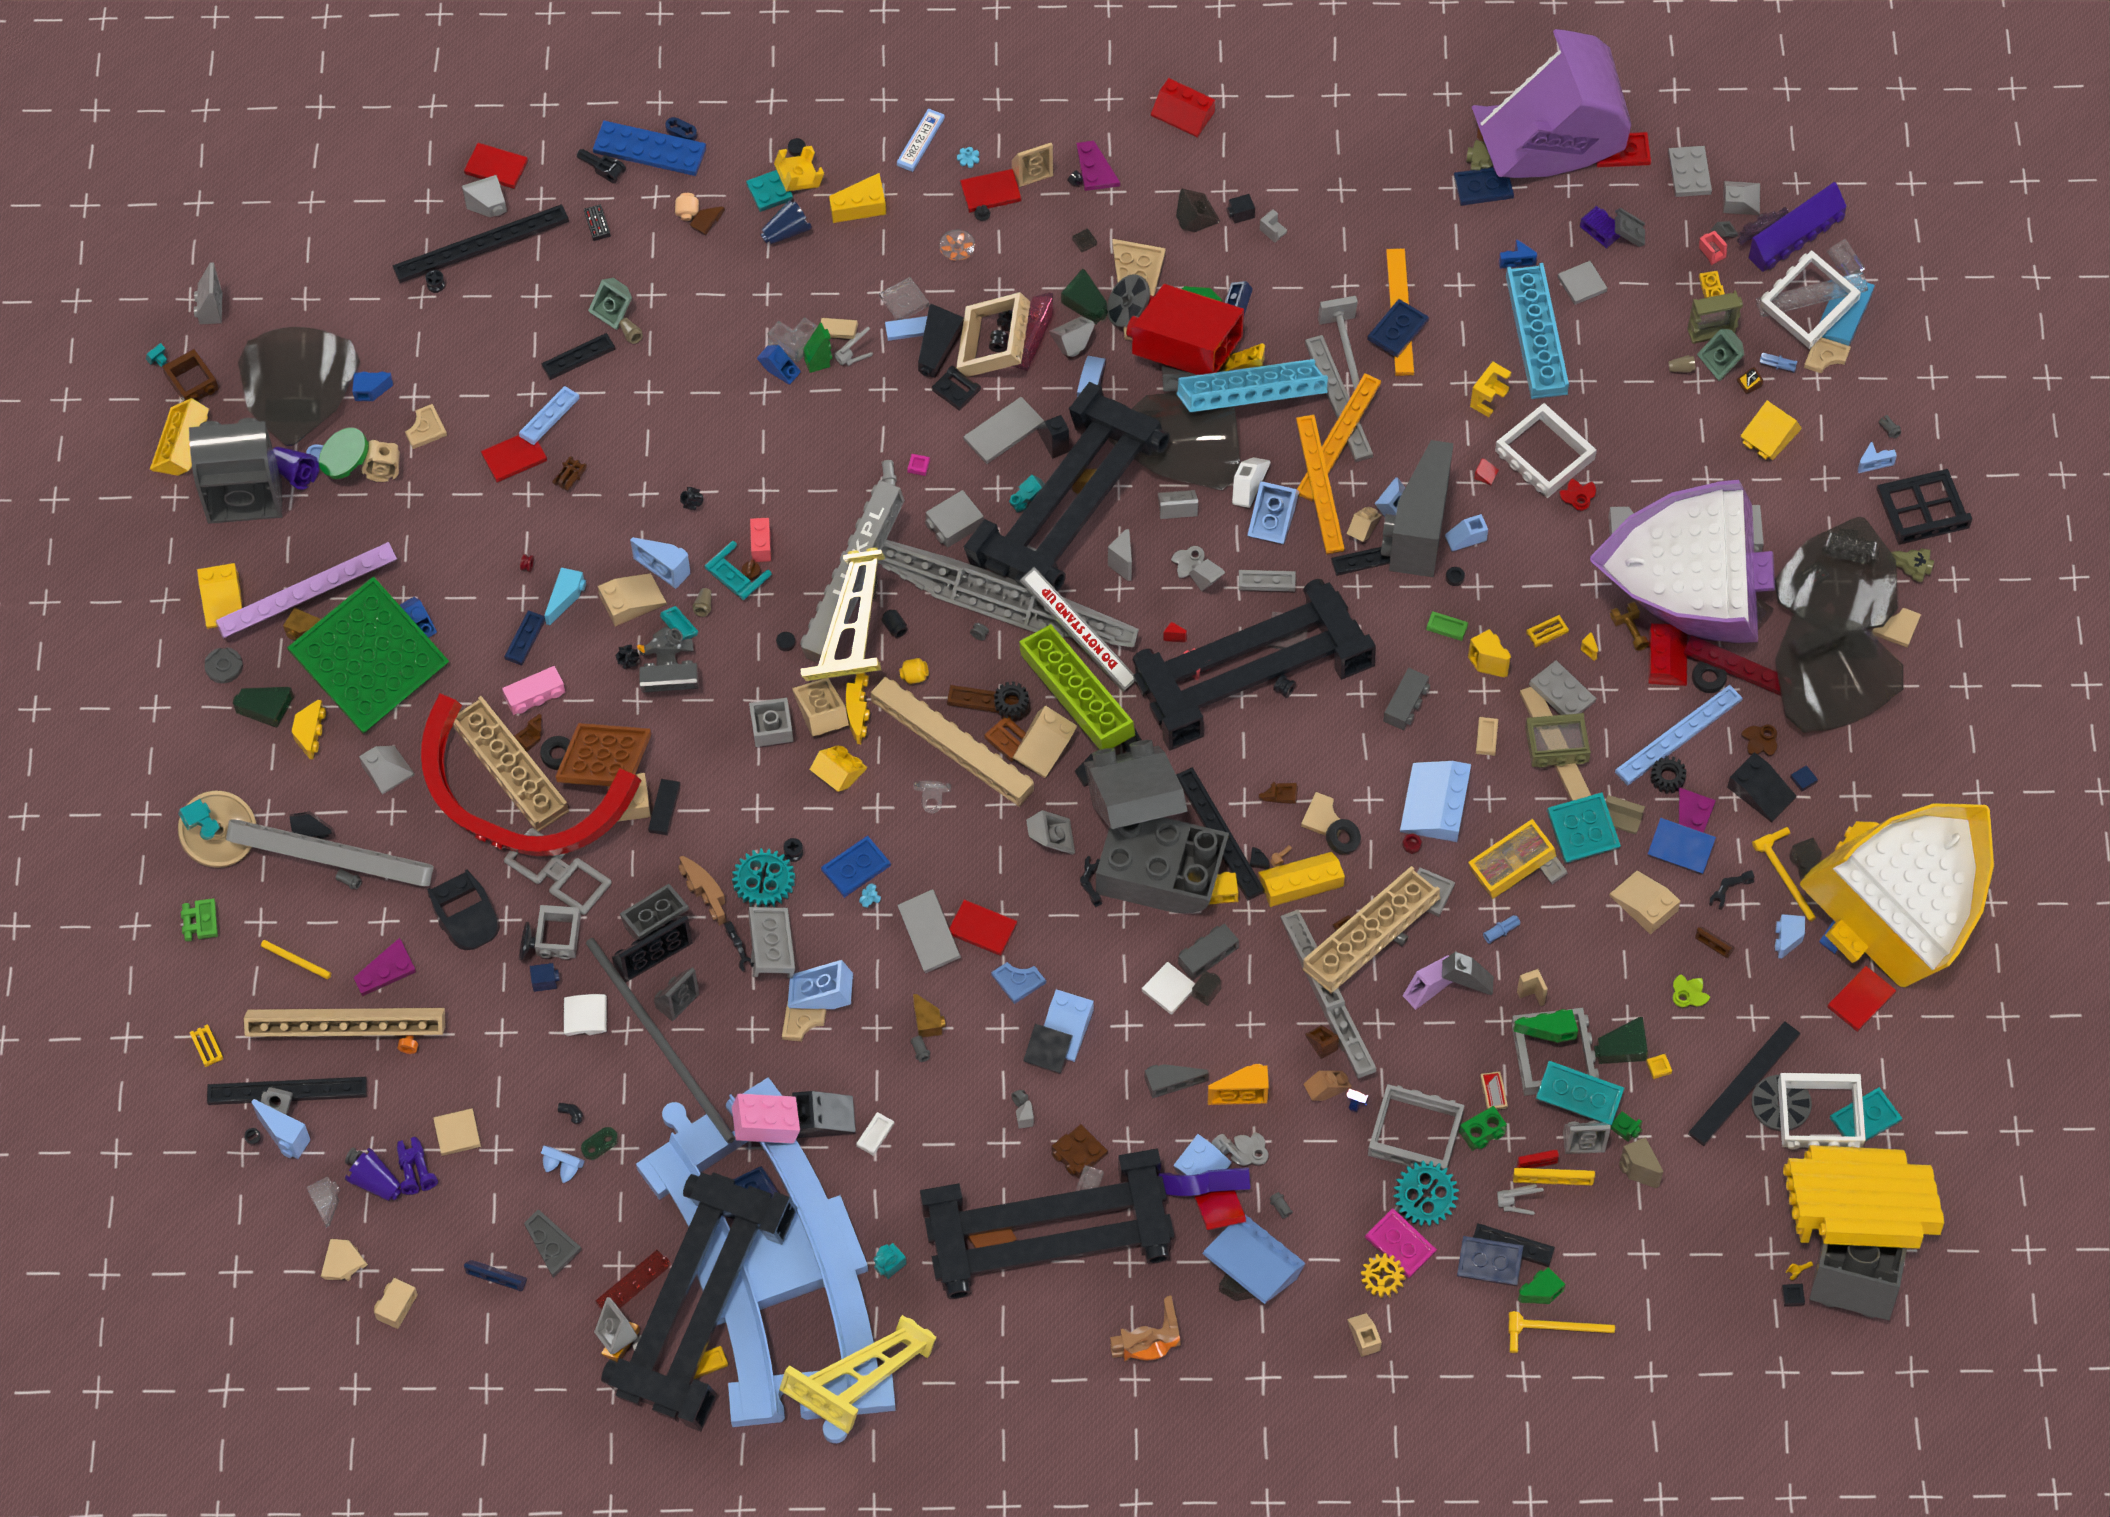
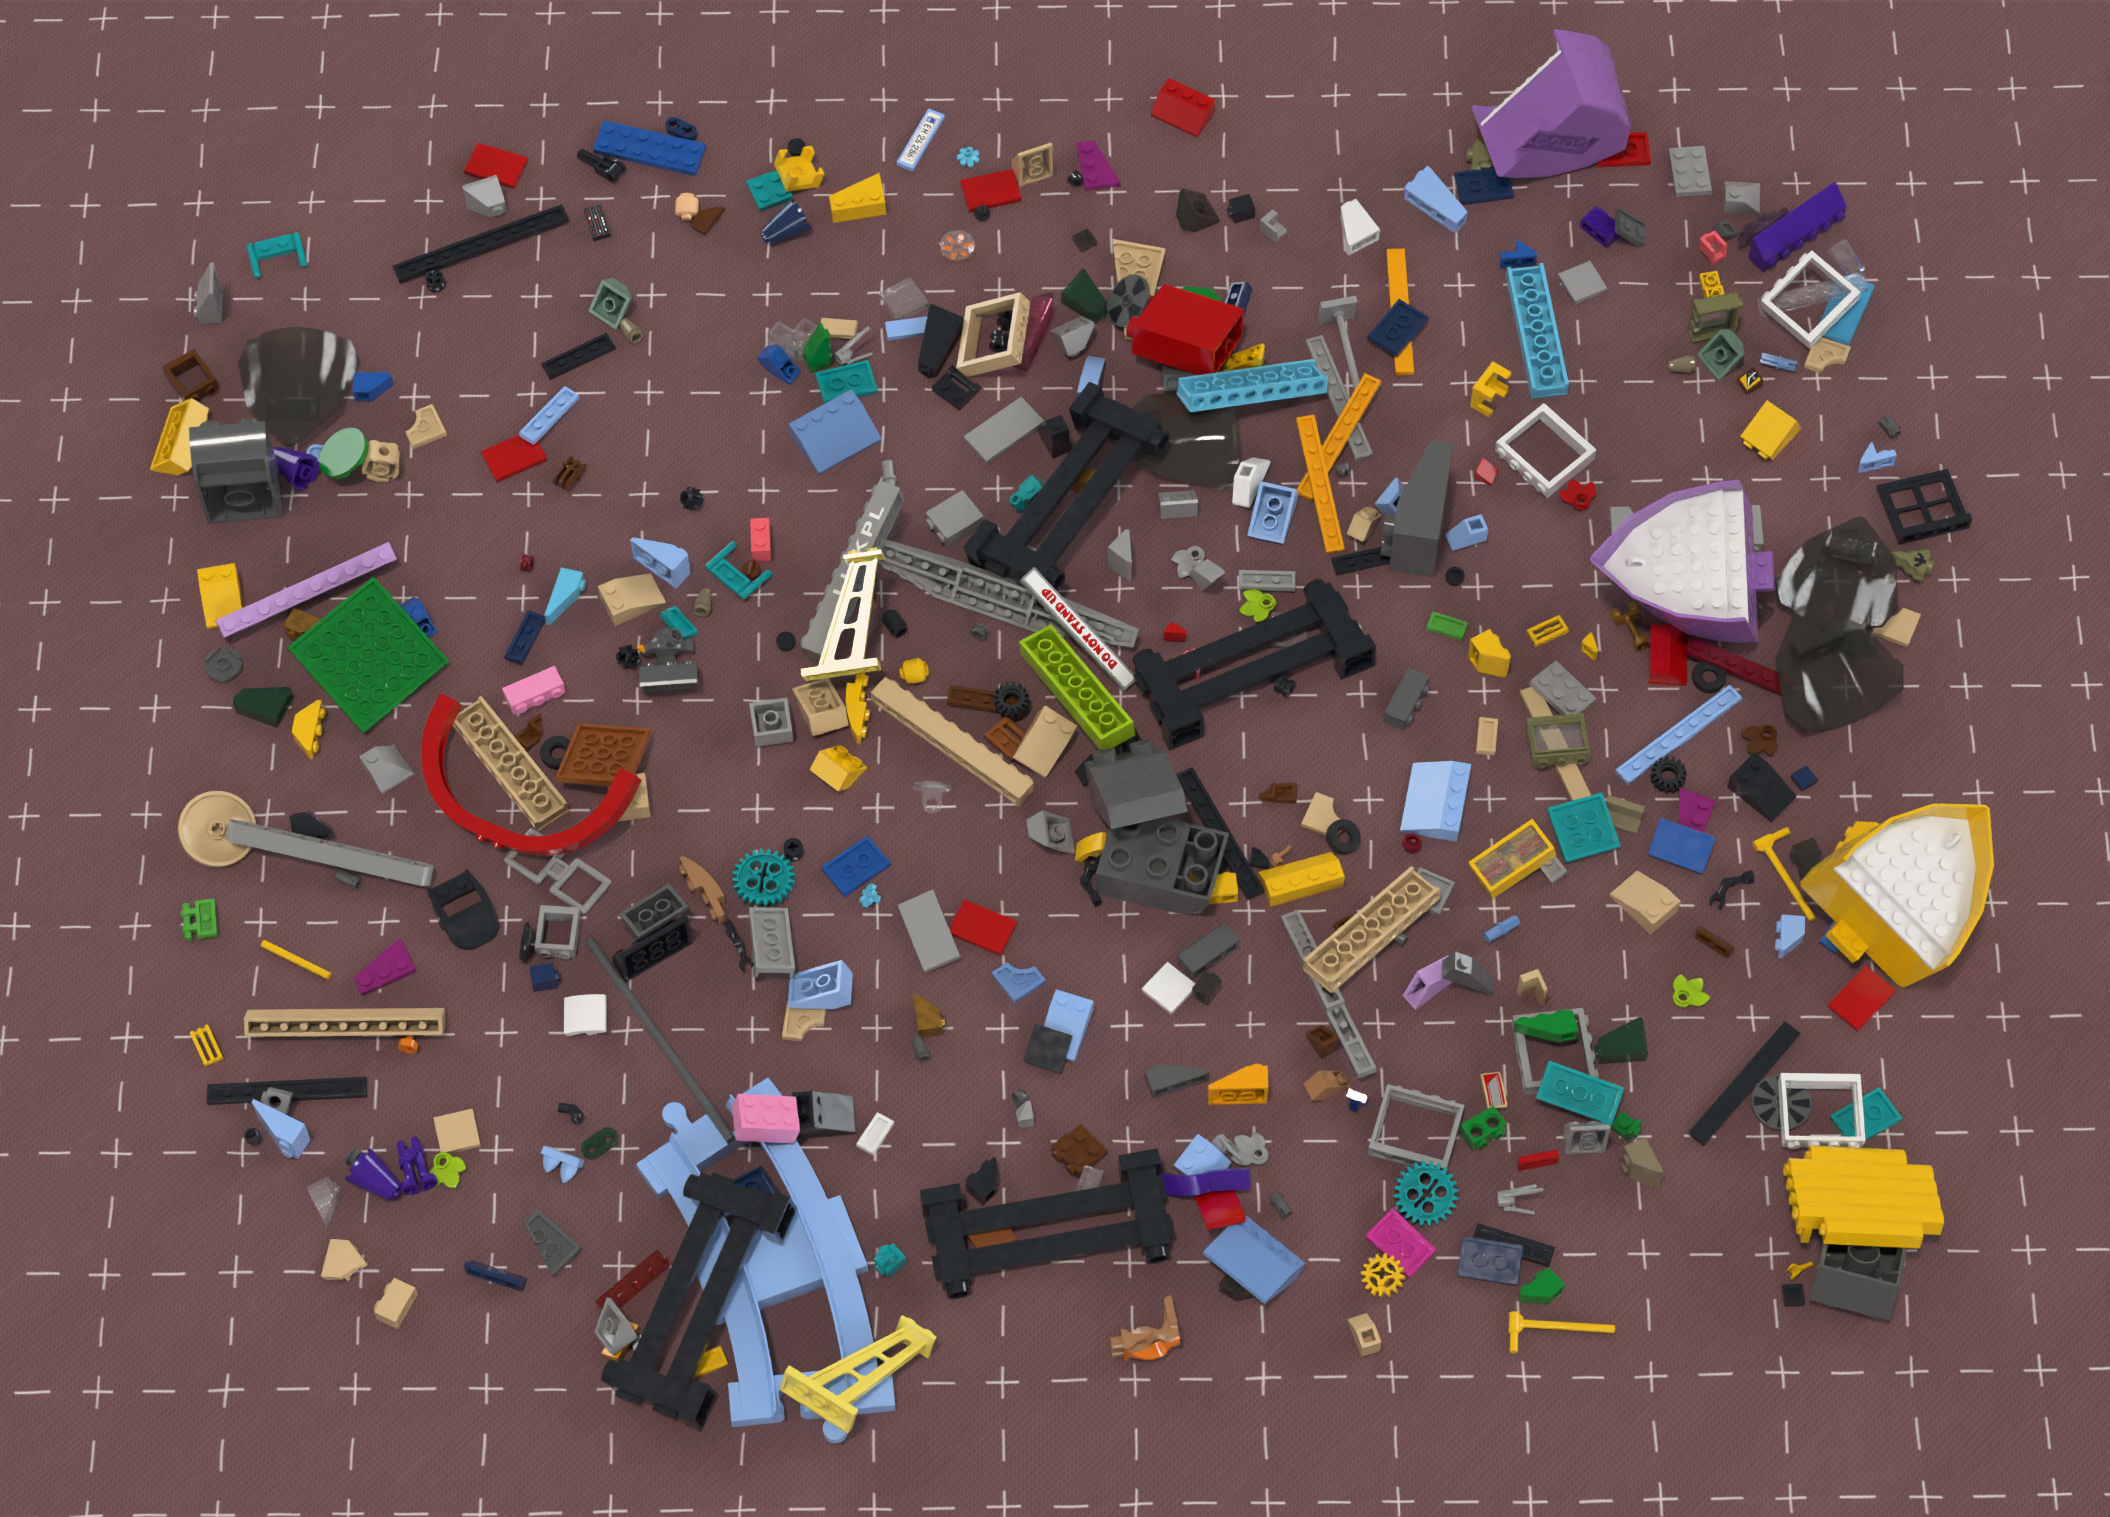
teal tile [146,343,167,367] -> none
teal brick [178,799,220,840] -> none
black tile [648,779,680,835] -> none
dark grey slope [654,968,699,1022] -> none
dark pink tile [907,454,930,476] -> none
yellow tile [1513,1168,1595,1185] -> none
yellow tile [1646,1054,1672,1079] -> none
none -> teal plate [246,232,307,279]
none -> lime plate [429,1152,466,1189]
none -> medium blue slope [789,389,882,475]
none -> teal tile [815,360,878,404]
none -> black slope [966,1157,997,1206]
none -> yellow slope [1075,832,1106,863]
none -> lime plate [1239,589,1276,622]
none -> dark grey hinge [1334,462,1350,477]
none -> white slope [1340,199,1380,255]
none -> light blue slope [1404,166,1468,233]

